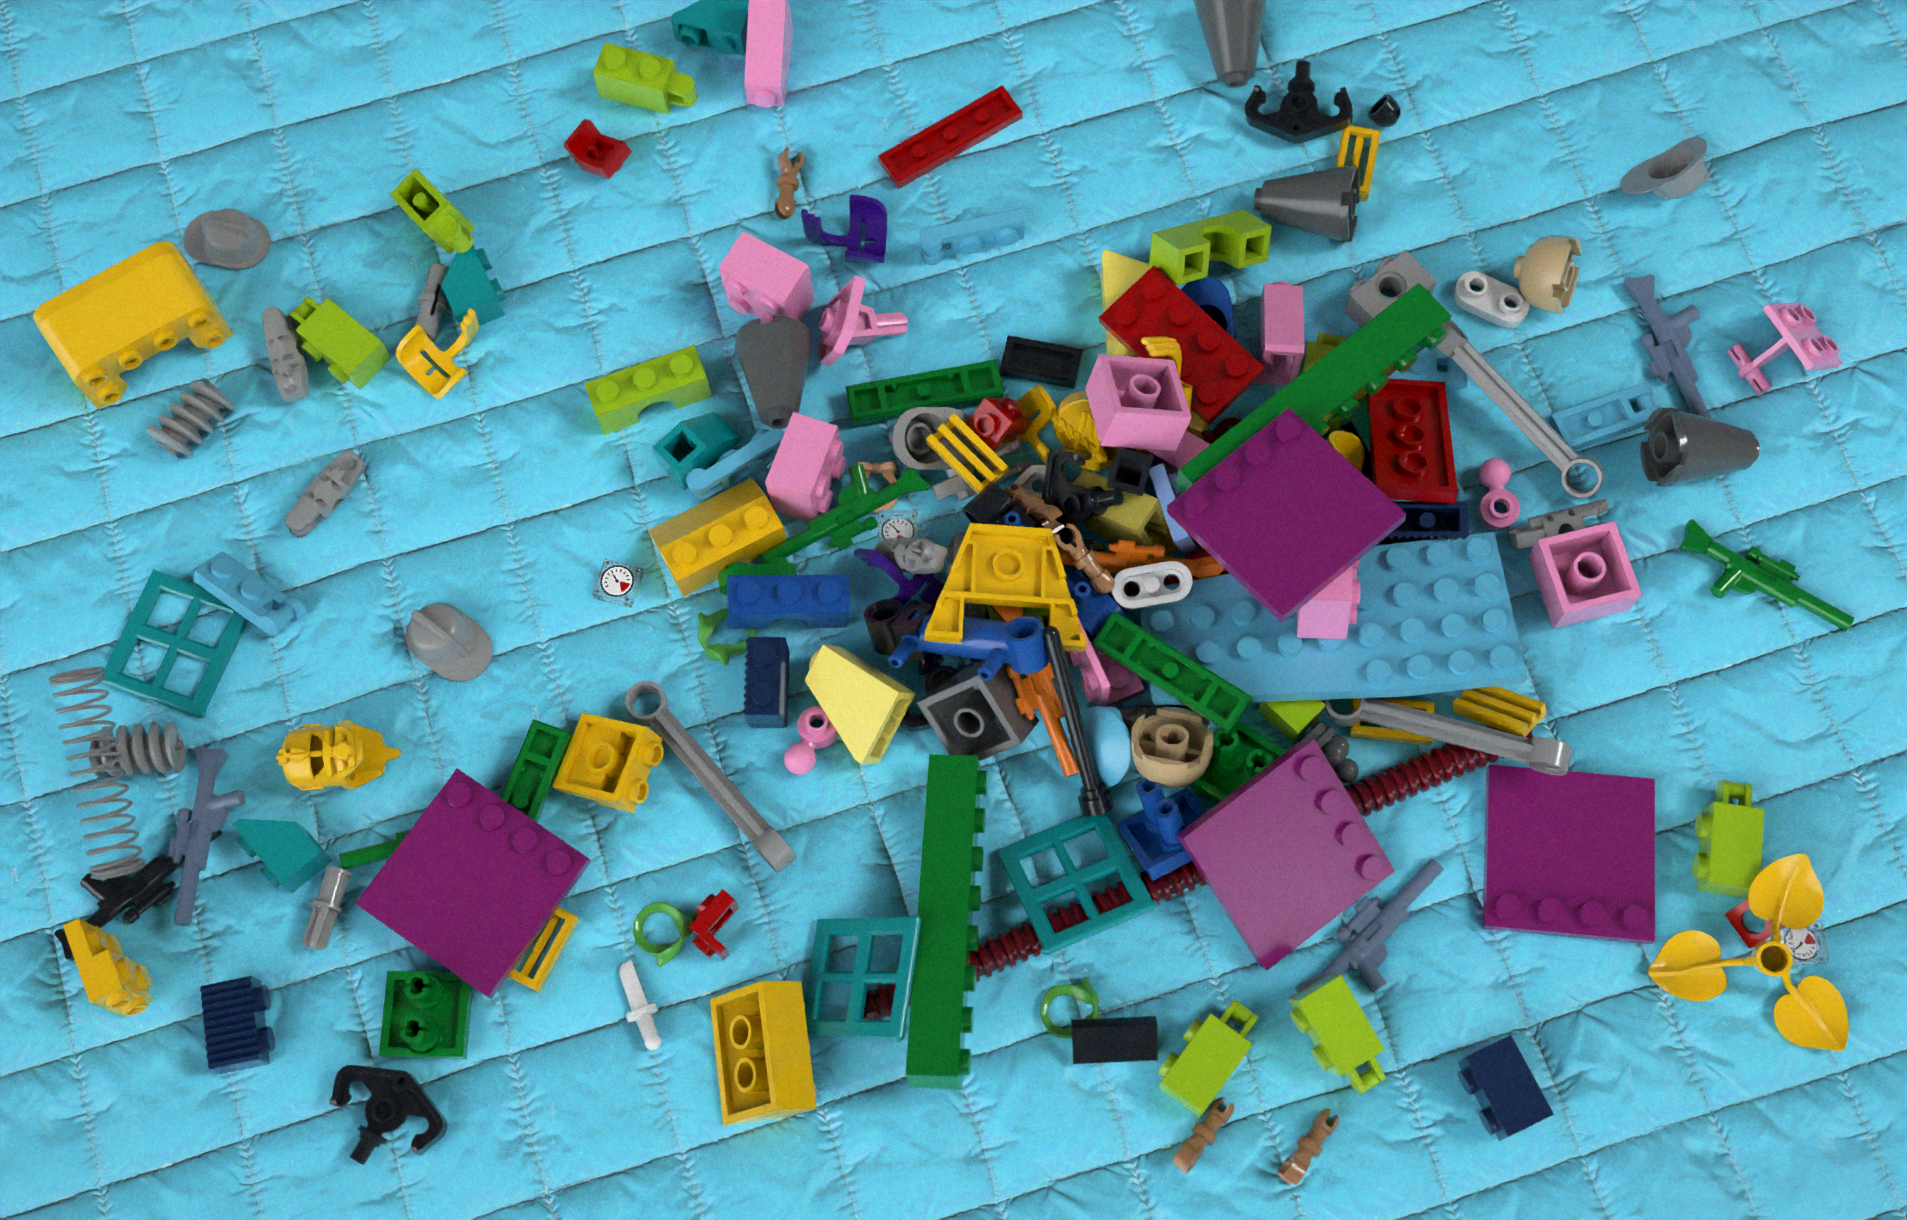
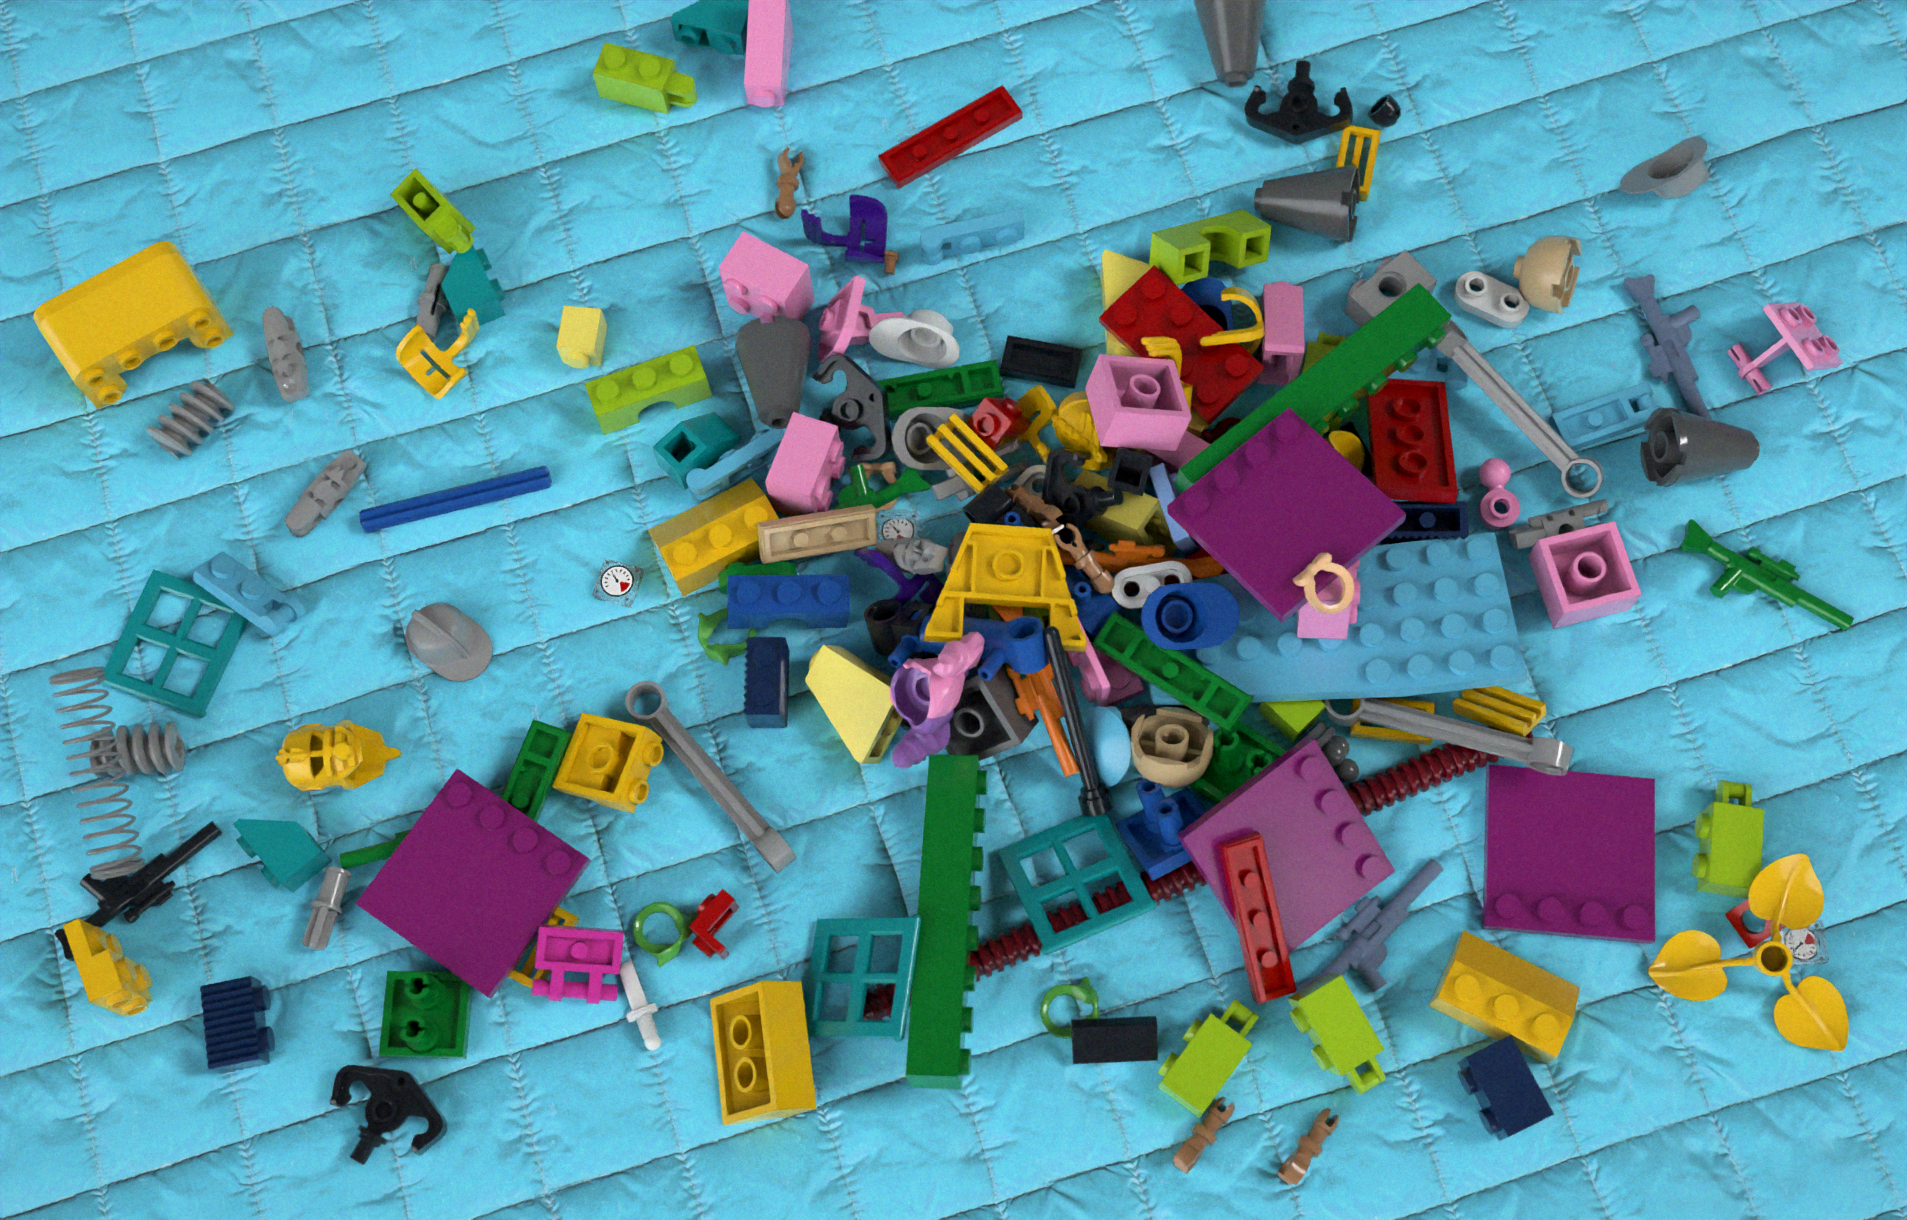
sand blue piece [168,746,246,926] -> none
light grey piece [183,209,271,269] -> none
lime brick [288,296,391,390] -> none
red bracket [564,119,632,179] -> none
bright pink plate [784,706,839,775] -> none
none -> blue axle [359,466,552,532]
none -> dark pink plate [532,924,624,1004]
none -> light yellow brick [556,305,607,369]
none -> tan tile [757,504,877,564]
none -> black piece [812,355,892,461]
none -> white piece [869,309,960,369]
none -> medium nougat piece [884,250,899,275]
none -> hair [890,632,985,769]
none -> blue piece [1141,582,1240,650]
none -> yellow helmet [1200,286,1265,354]
none -> red tile [1218,831,1297,1005]
none -> light nougat piece [1292,552,1355,614]
none -> yellow slope [1428,930,1580,1064]

